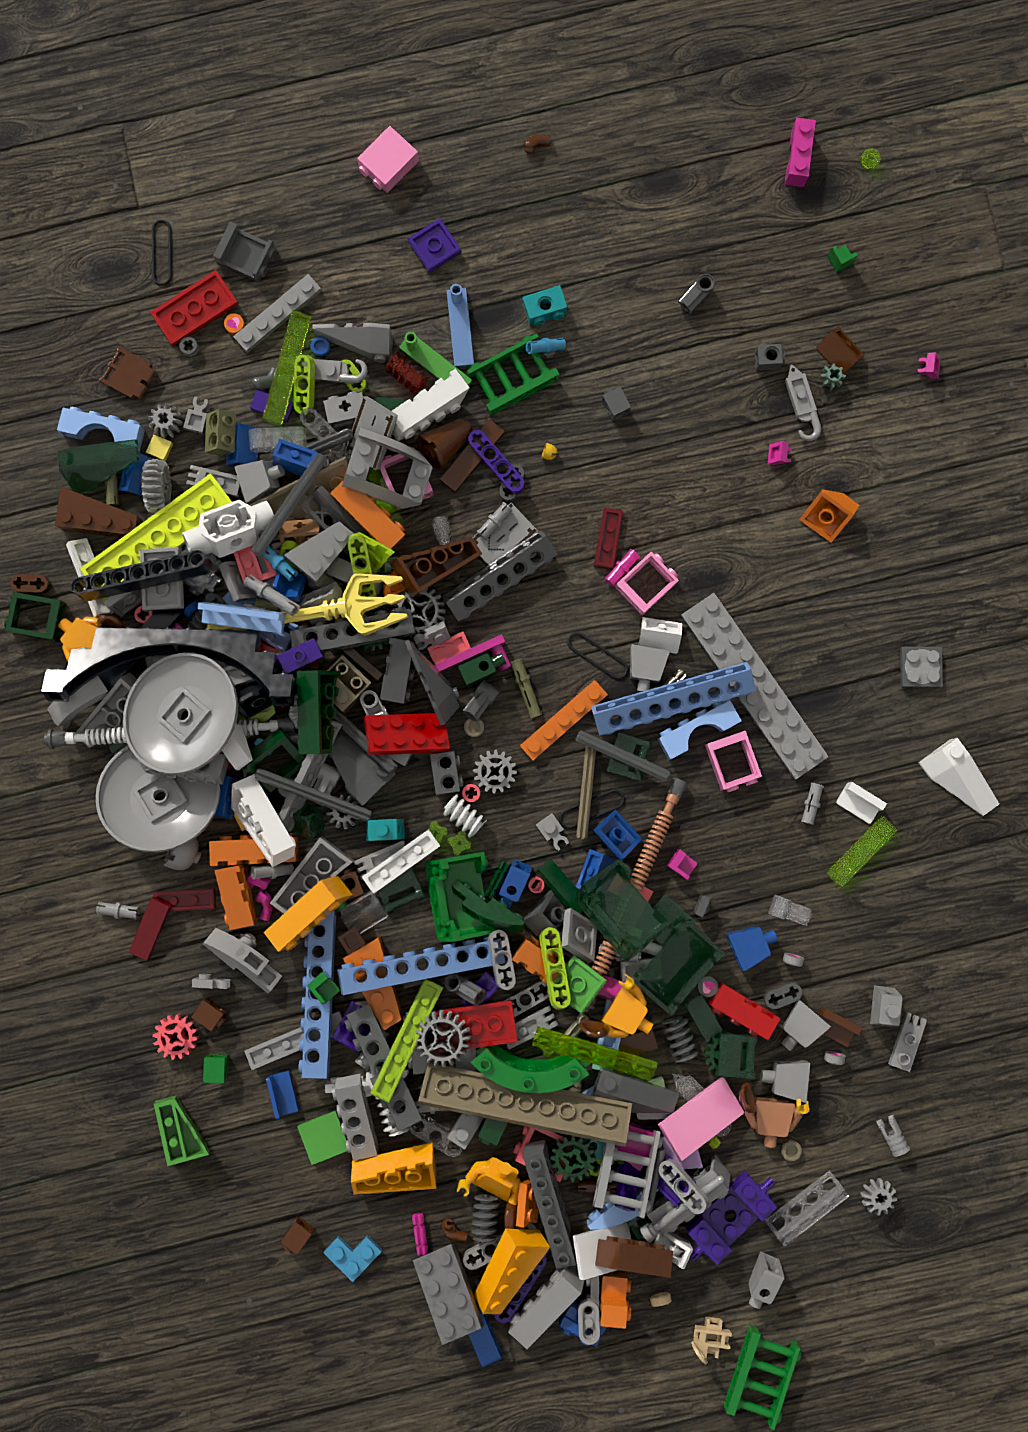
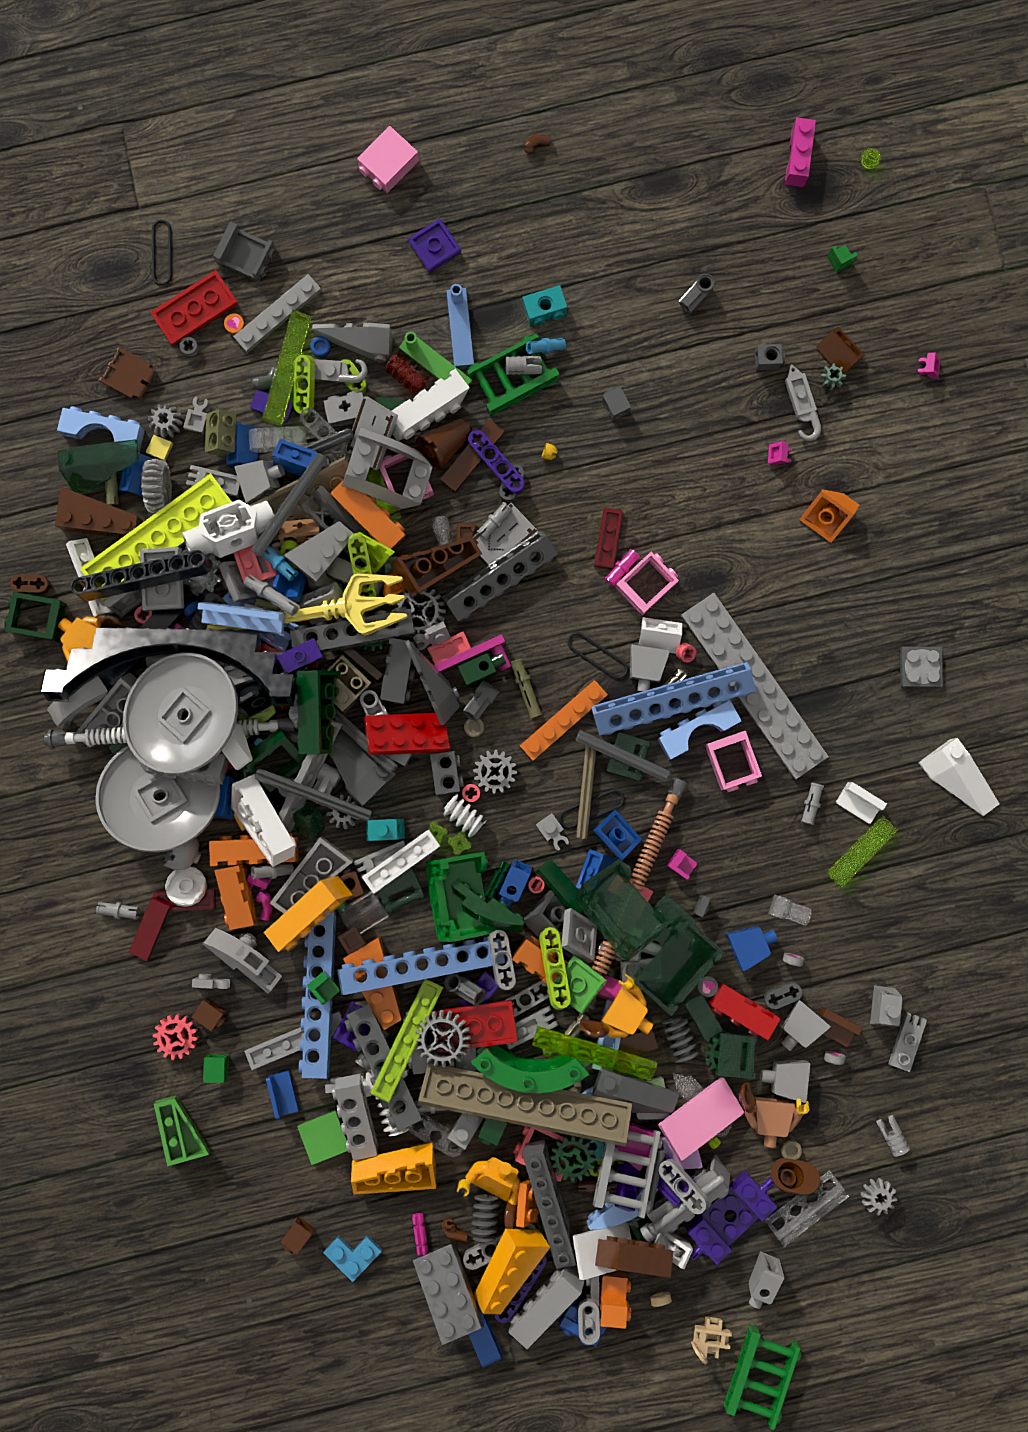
none -> white tile [165,866,207,907]
none -> reddish brown tile [456,523,476,541]
none -> light grey hinge [506,356,542,375]
none -> coral bush [676,643,696,663]
none -> reddish brown piece [771,1158,820,1195]

